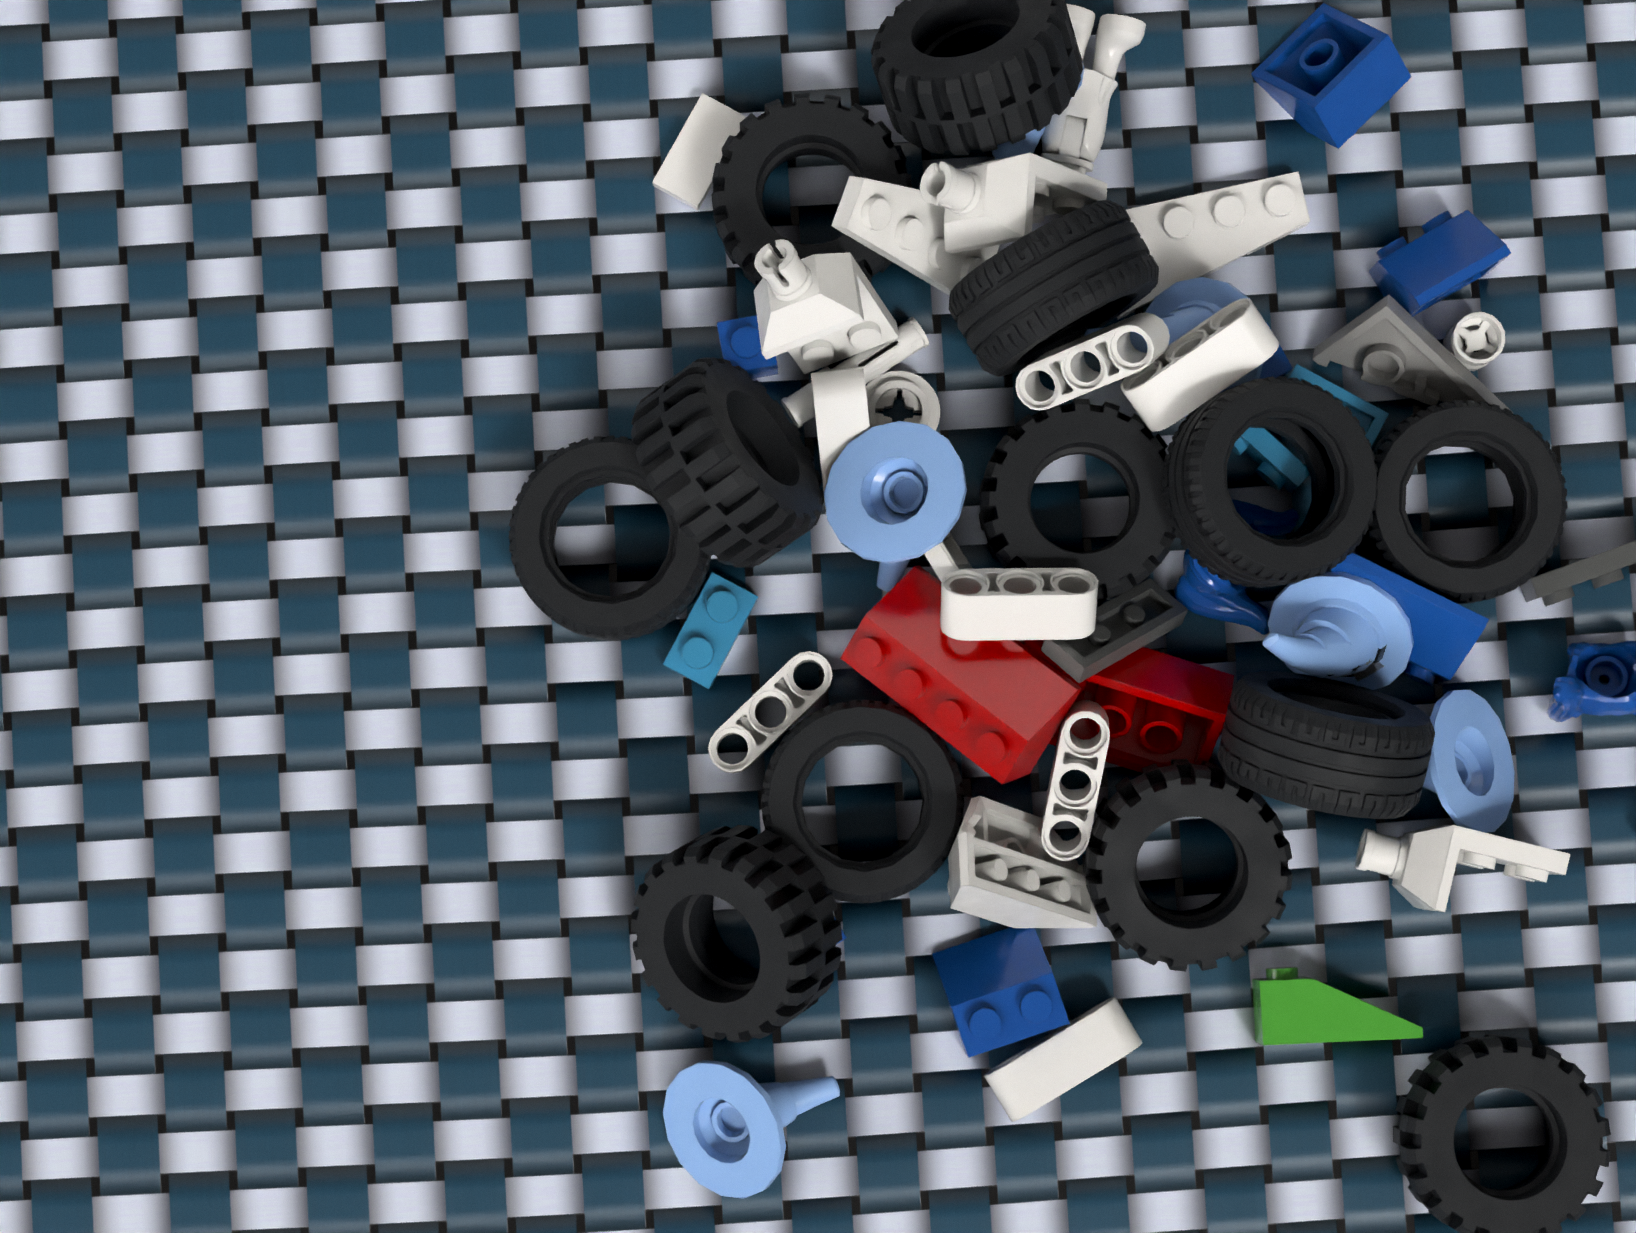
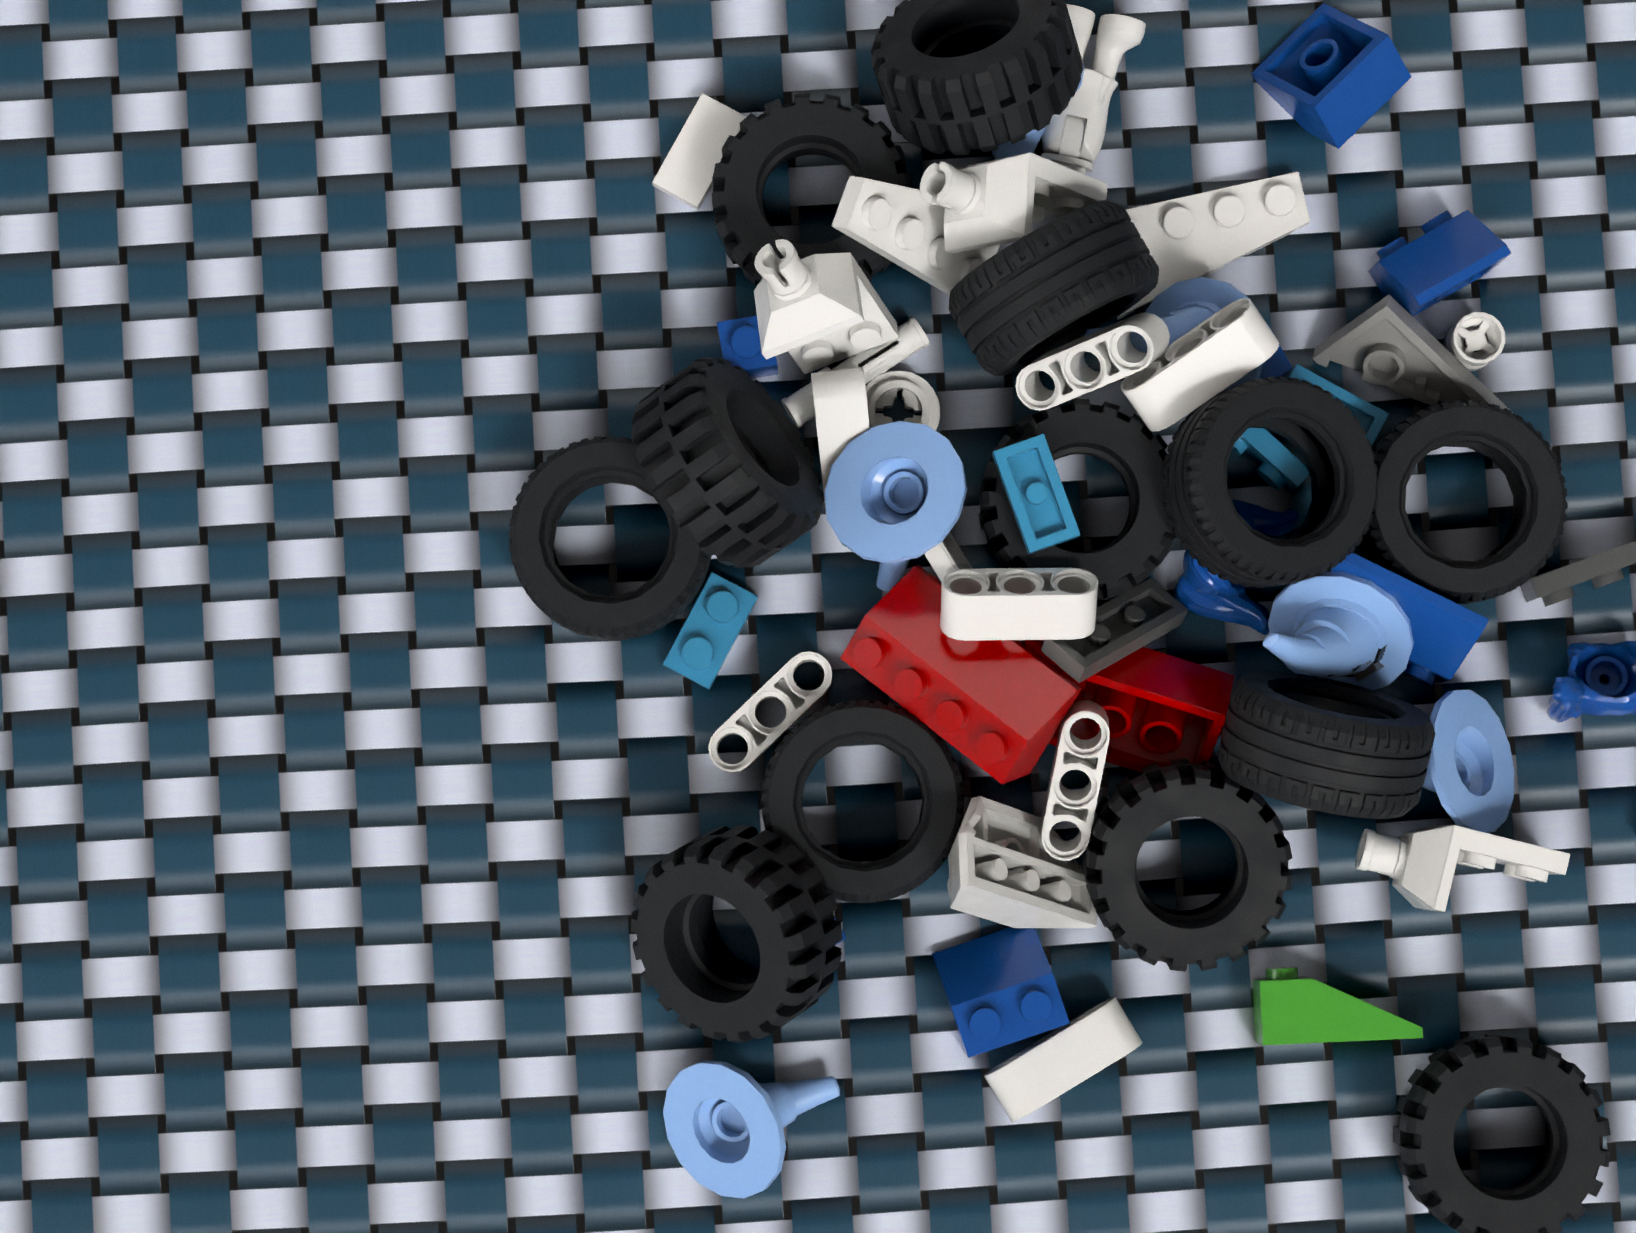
none -> dark azure plate [992,434,1081,555]

